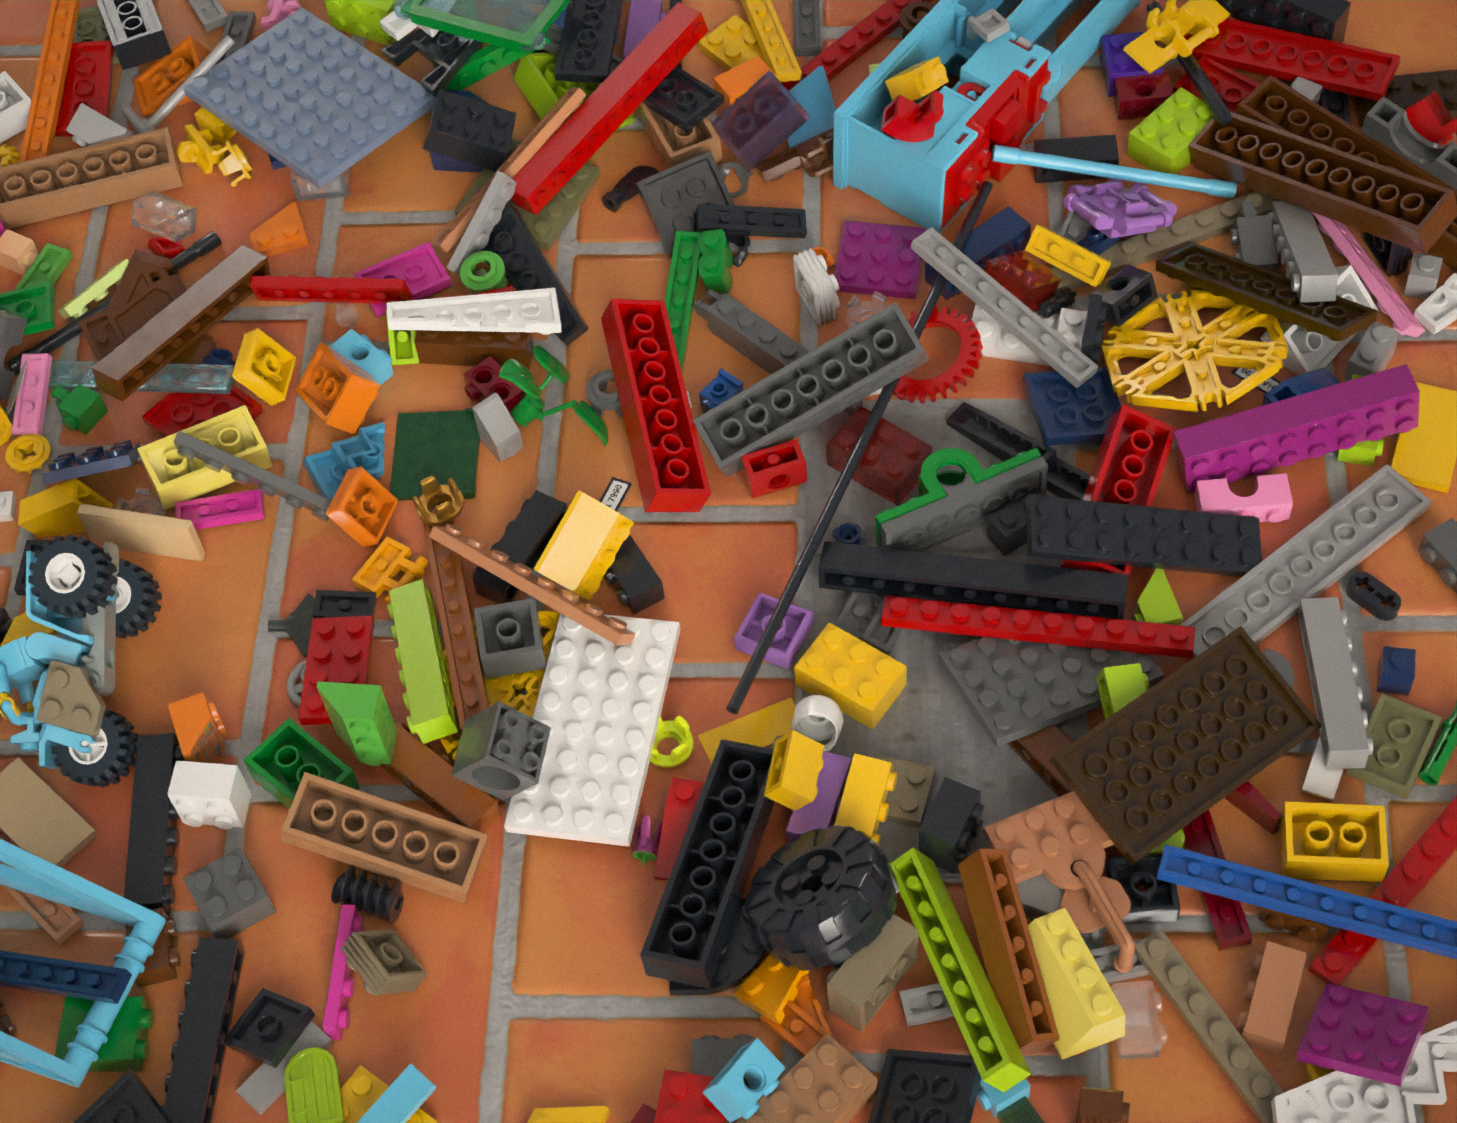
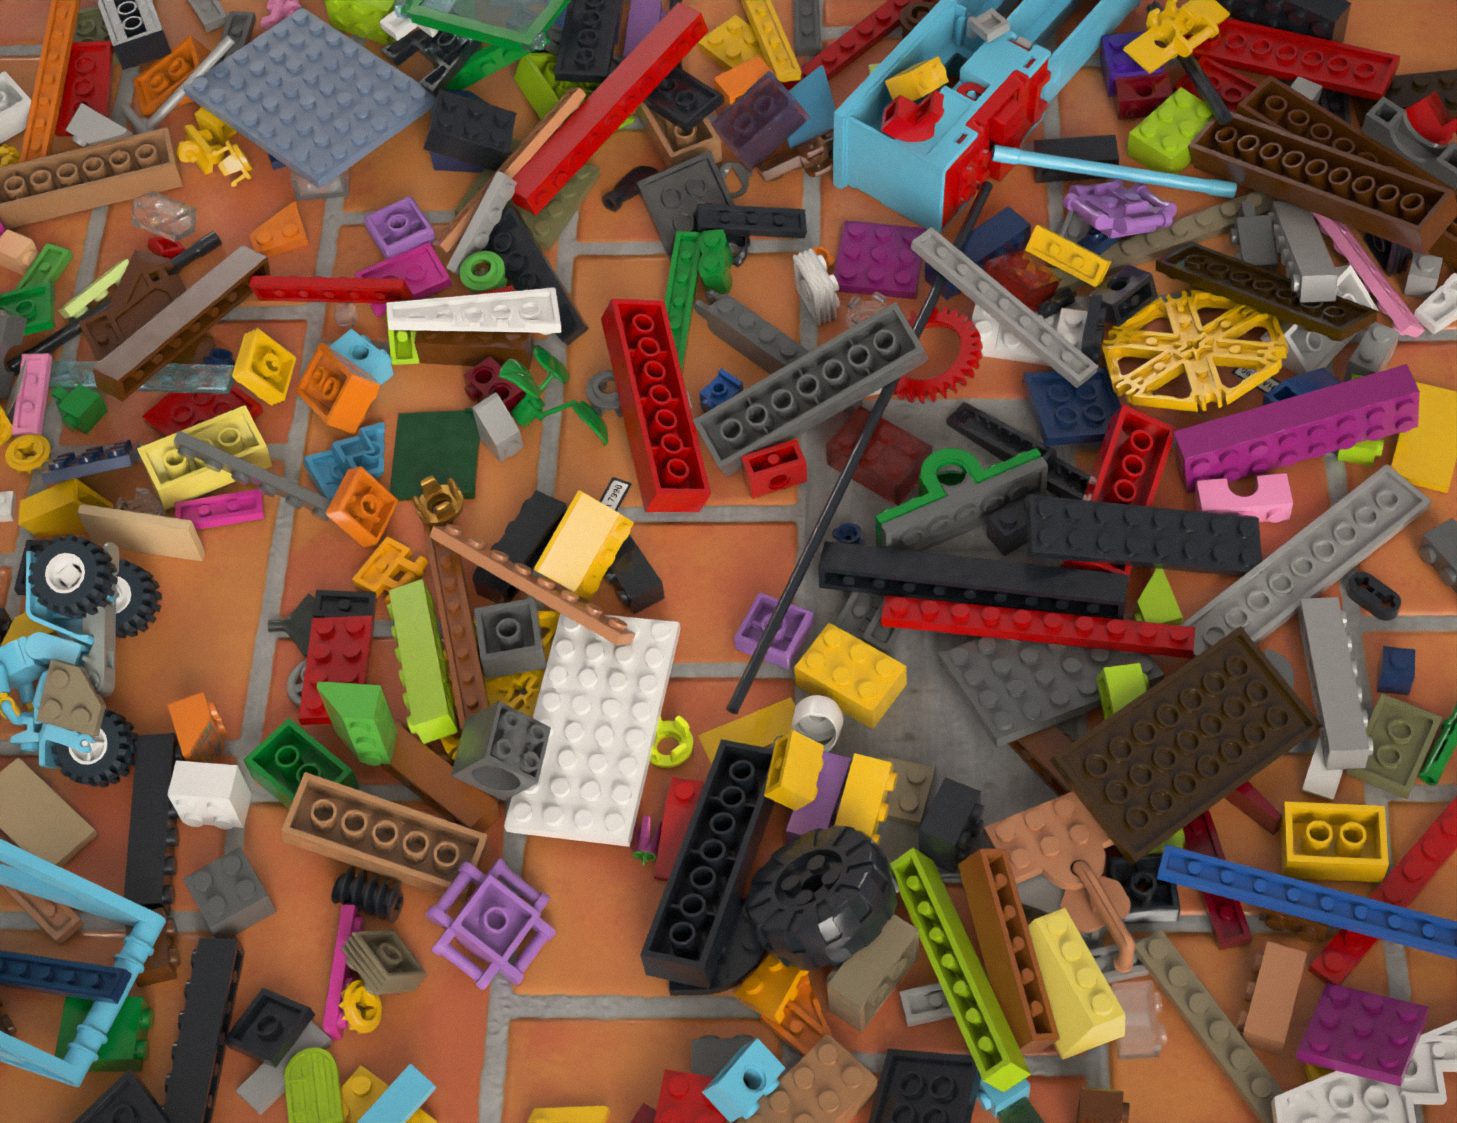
none -> yellow gear [338,980,382,1034]
none -> medium lavender brick [363,196,435,260]
none -> medium lavender brick [425,858,556,991]

